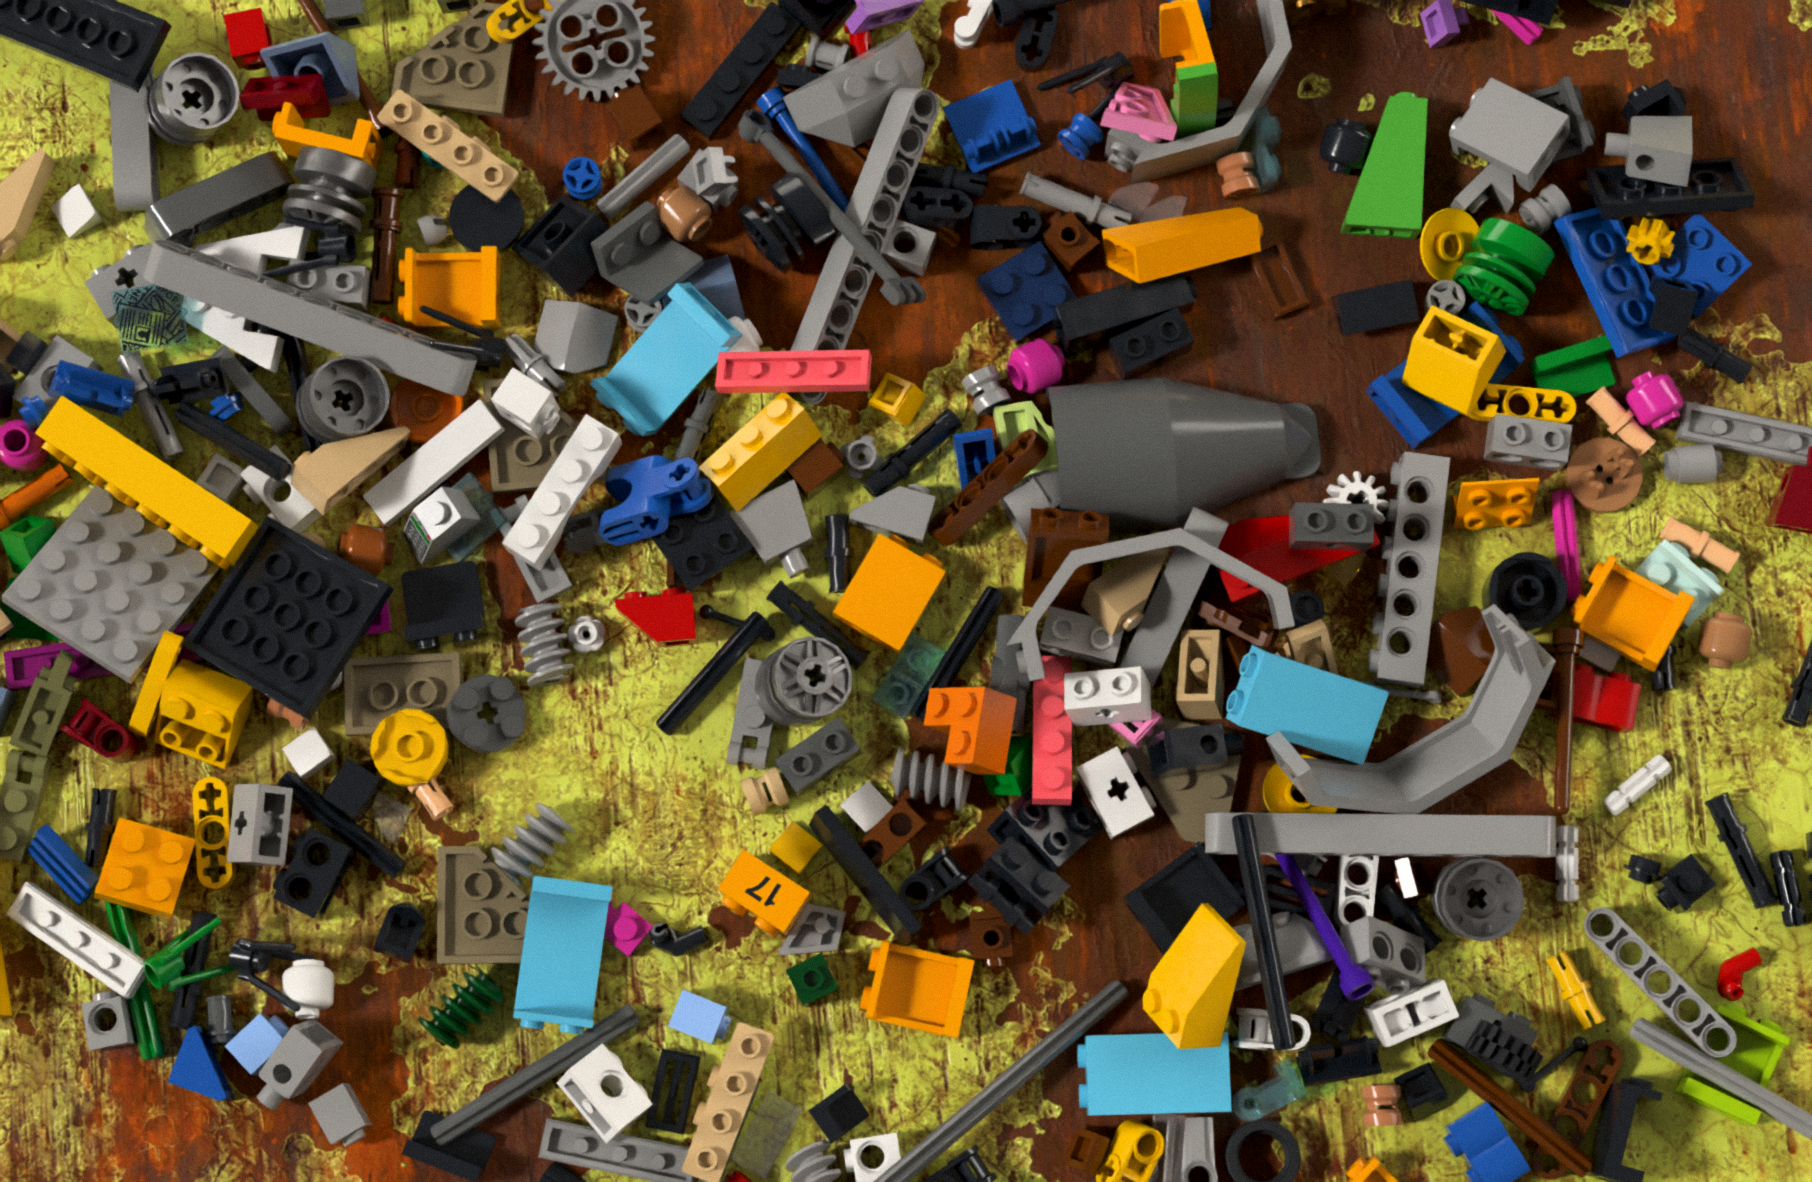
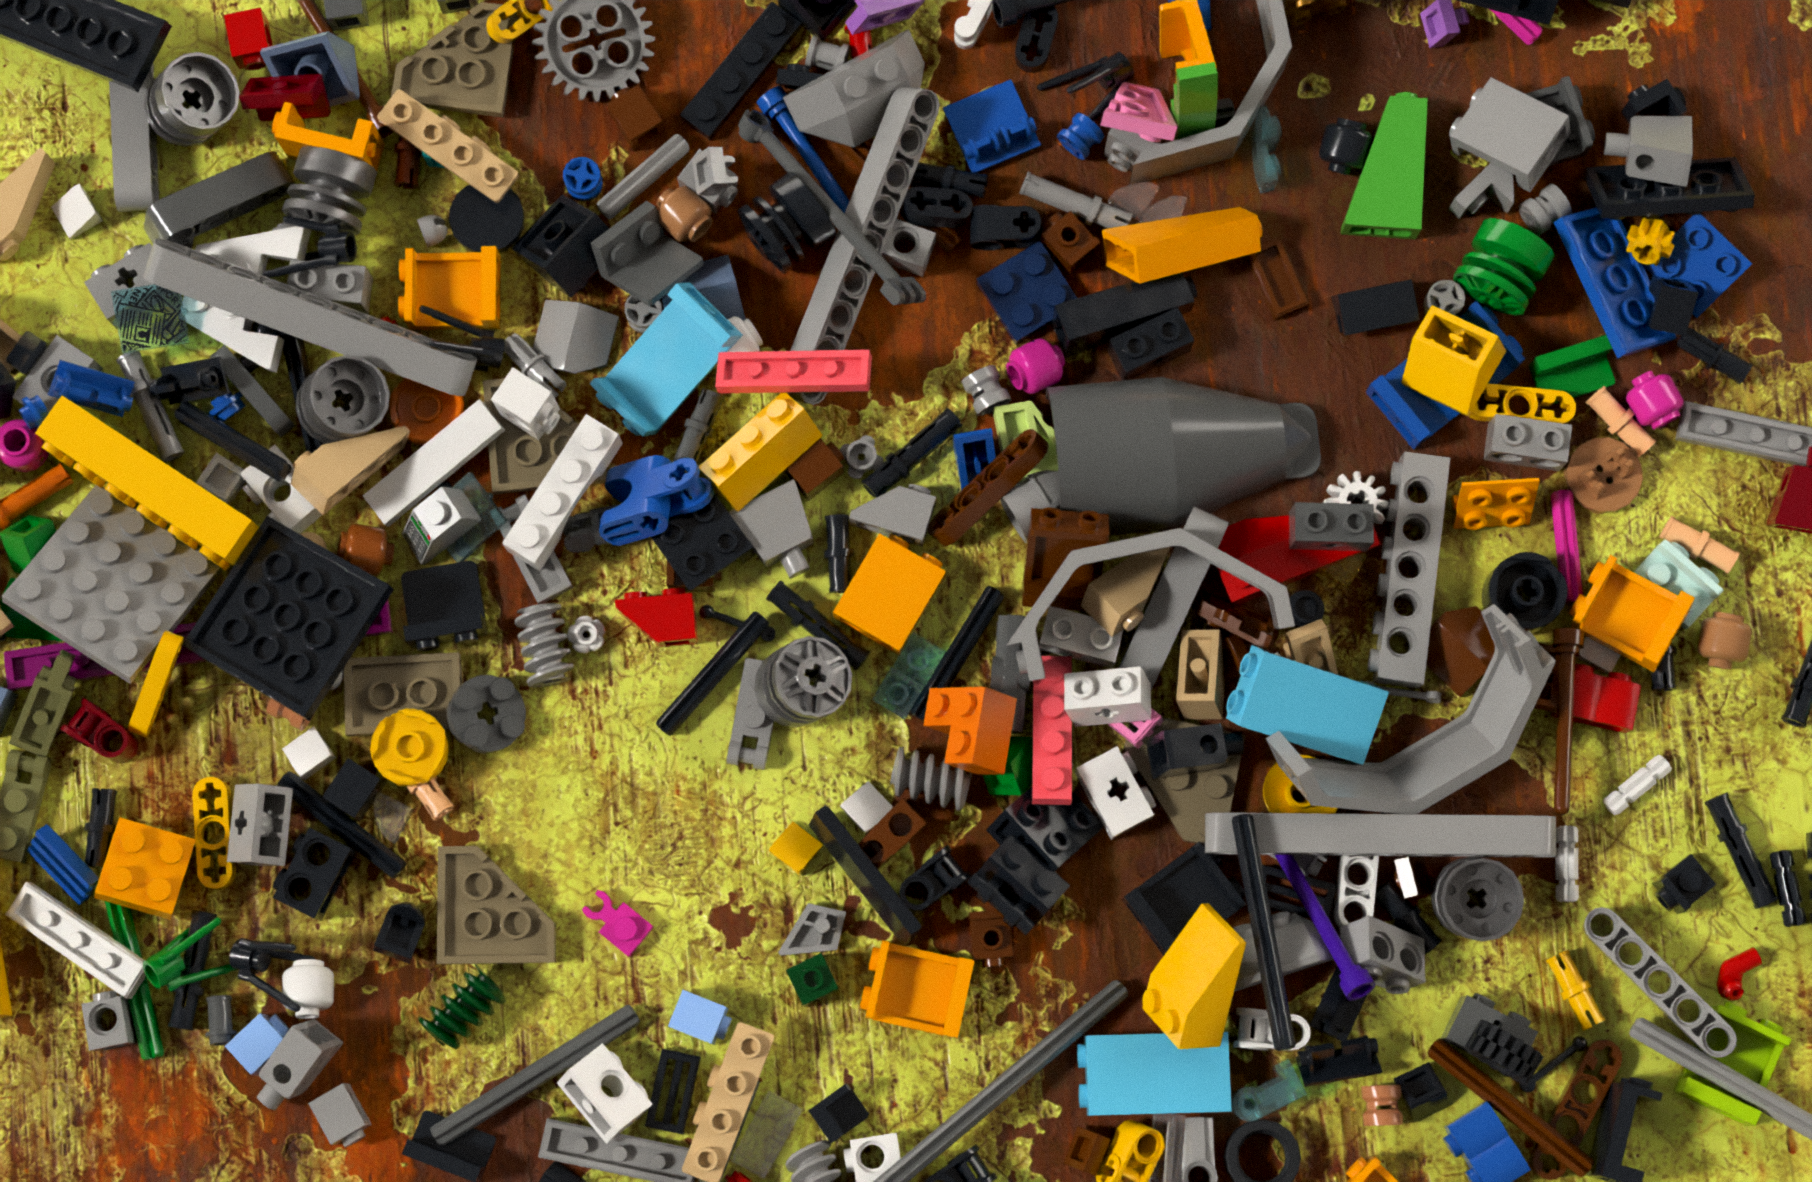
yellow slope [154,659,254,769] -> none
blue slope [168,1026,235,1101] -> none
reddish brown pin [369,187,405,305] -> none
light grey piece [491,802,577,888] -> none
medium azure panel [513,876,613,1035] -> none
black arm [649,922,709,957] -> none
light orange brick [717,849,812,938] -> none
tan wheel [740,767,790,817] -> none
dark grey brick [774,716,861,797] -> none
yellow slope [868,372,926,427] -> none
nougat wheel [1216,152,1260,200] -> none
white brick [1363,977,1459,1047] -> none
yellow dish [1420,208,1479,281] -> none
black plate [1623,854,1662,885] -> none
light grey brick [1663,444,1723,485] -> none

